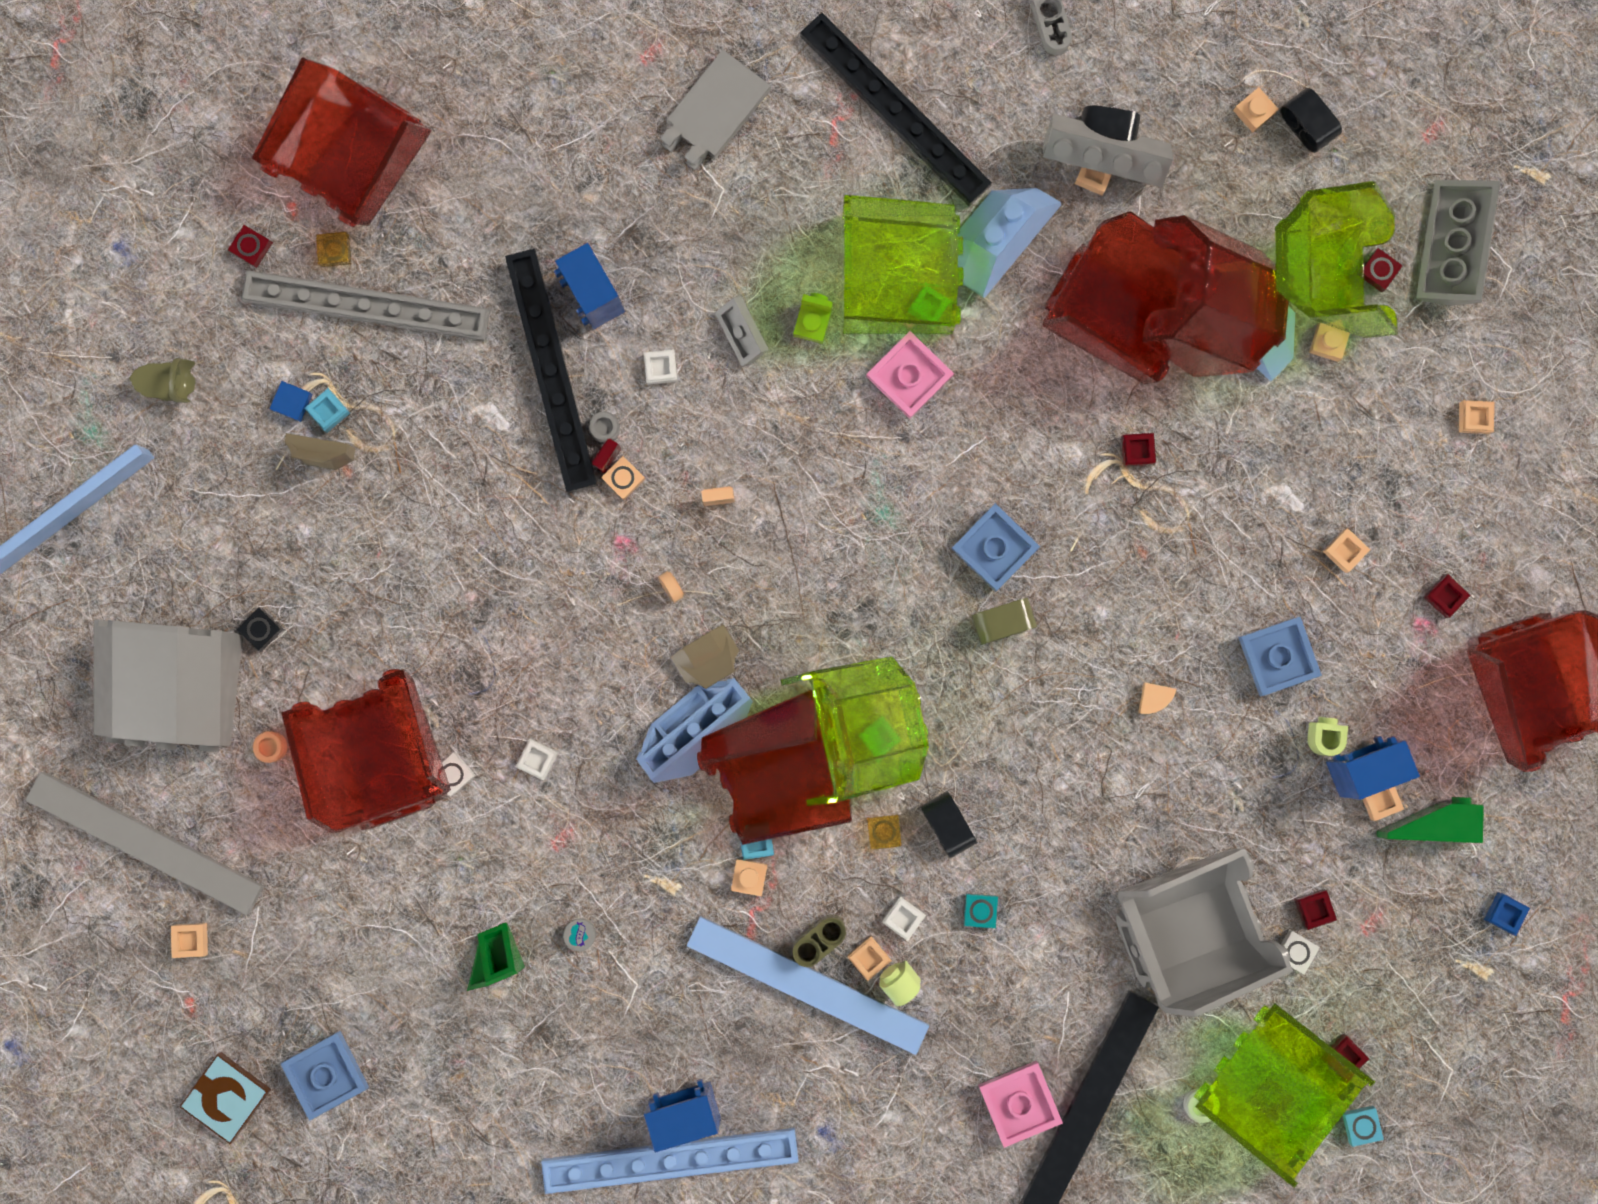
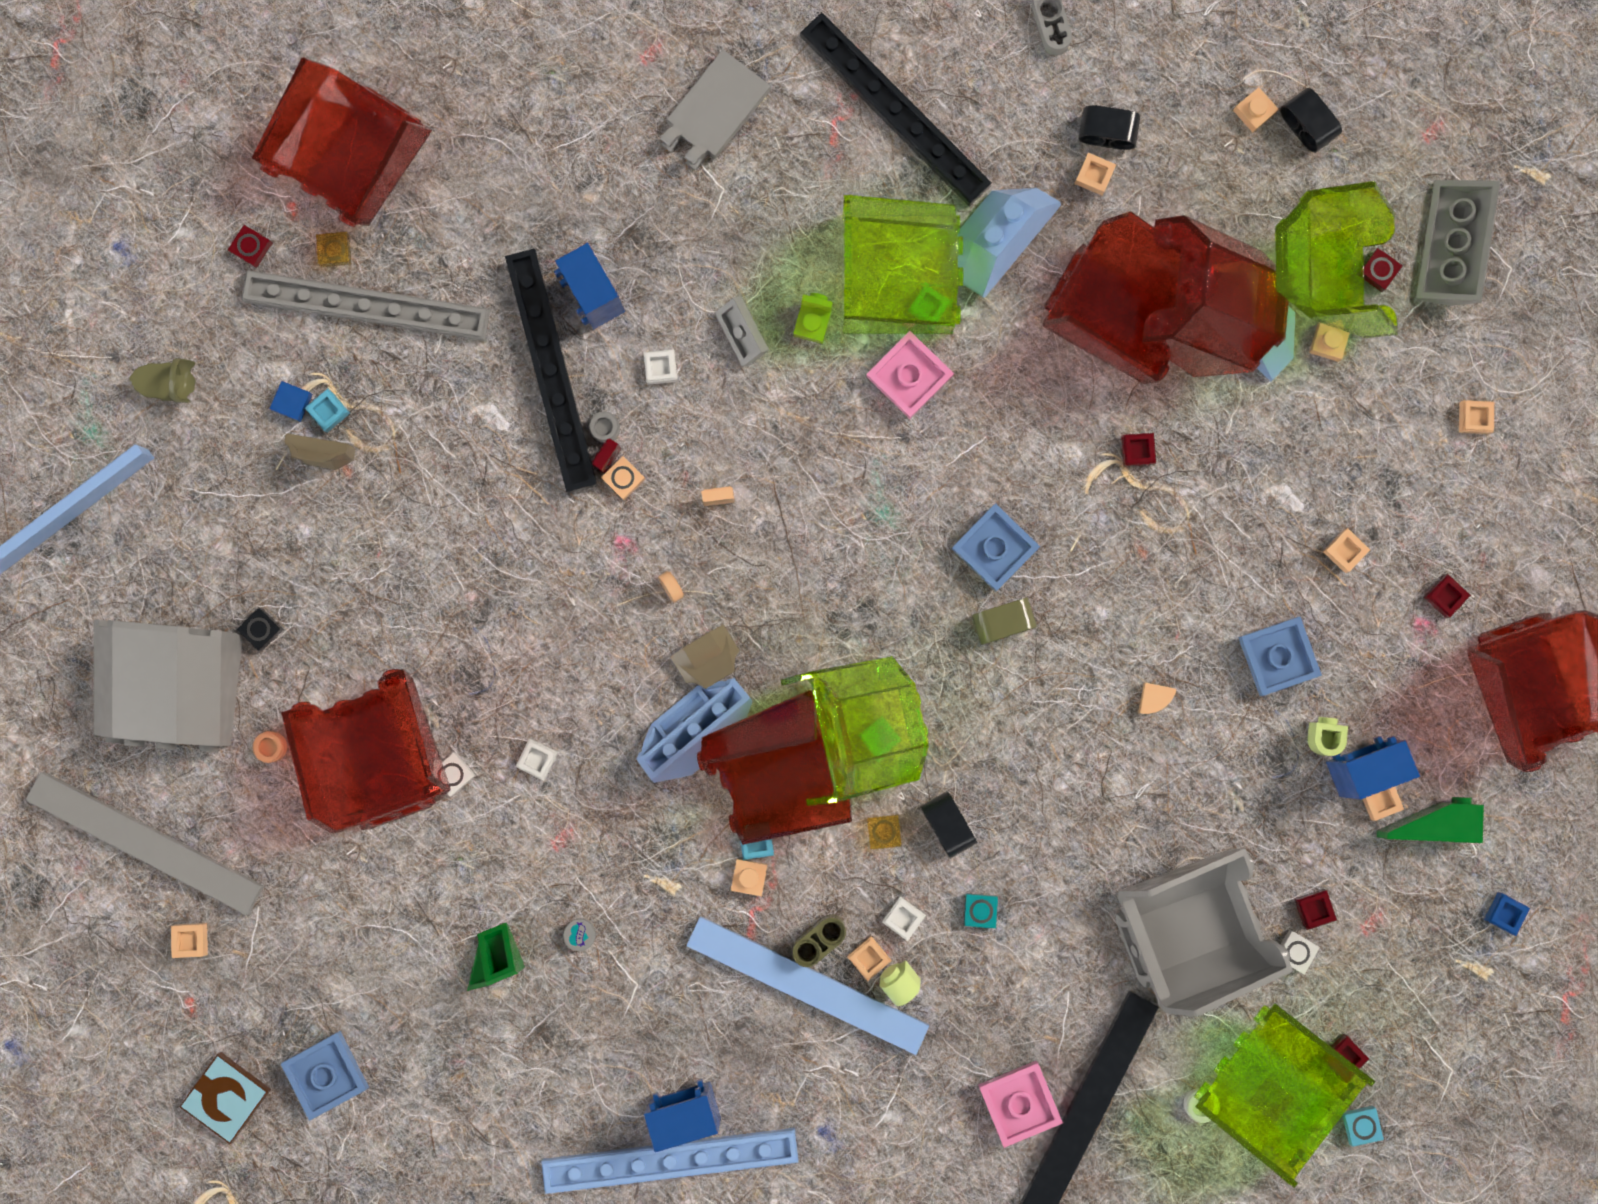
light grey arch [1043,114,1173,187] -> none

